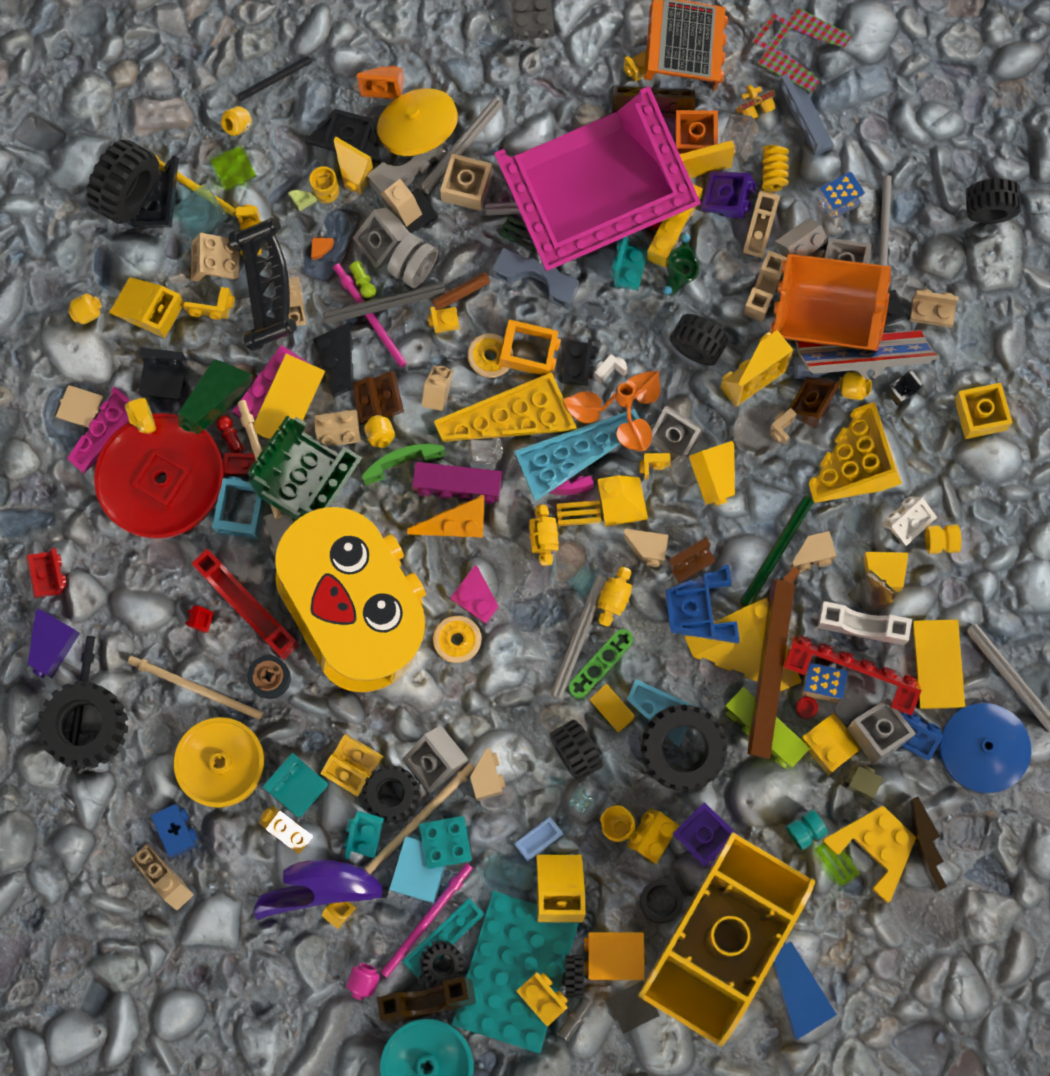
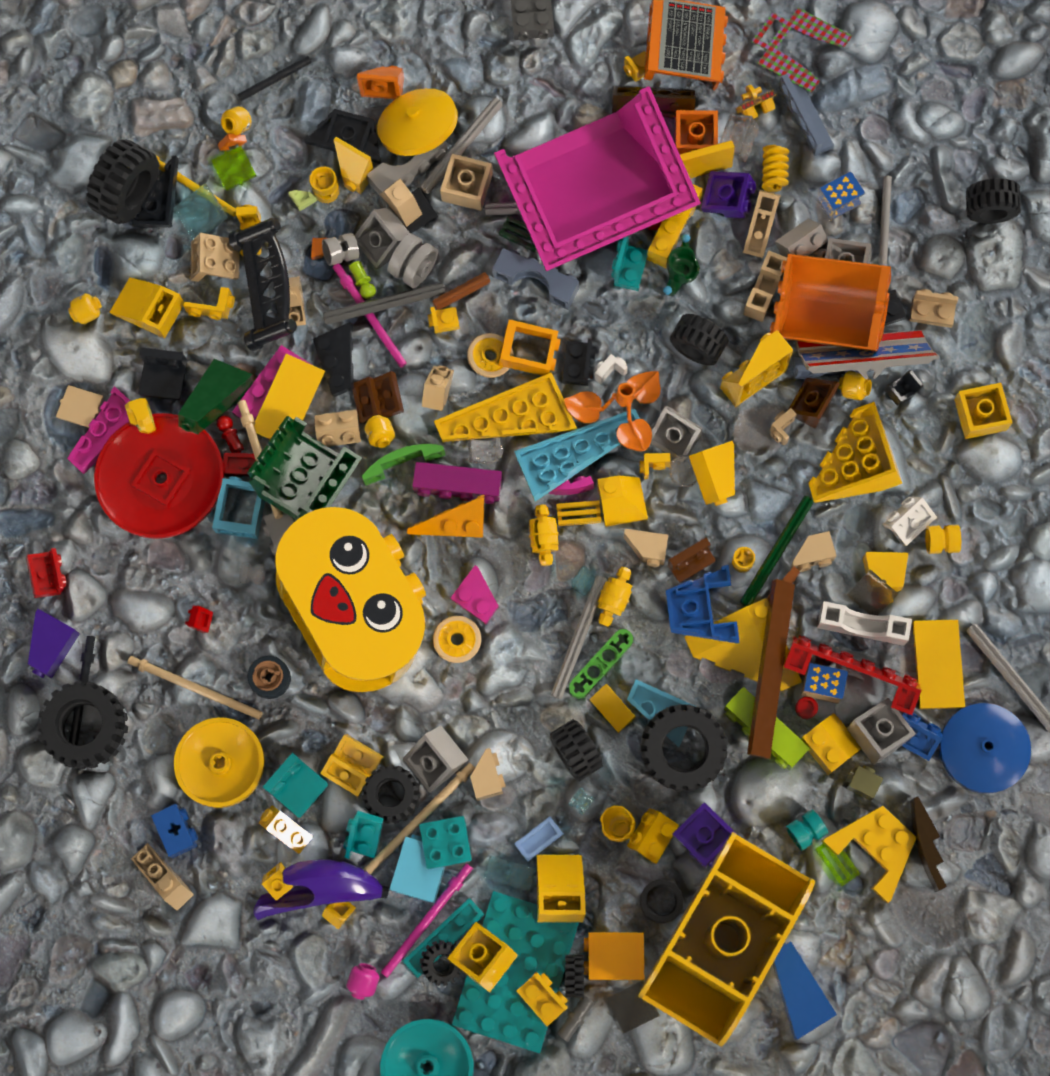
red arch [191,548,300,661] -> none
dark brown arch [377,976,476,1025] -> none
none -> orange tile [218,134,247,151]
none -> yellow bracket [262,862,293,900]
none -> light grey wheel [322,233,359,266]
none -> yellow slope [447,922,518,993]
none -> yellow wheel [732,547,755,573]

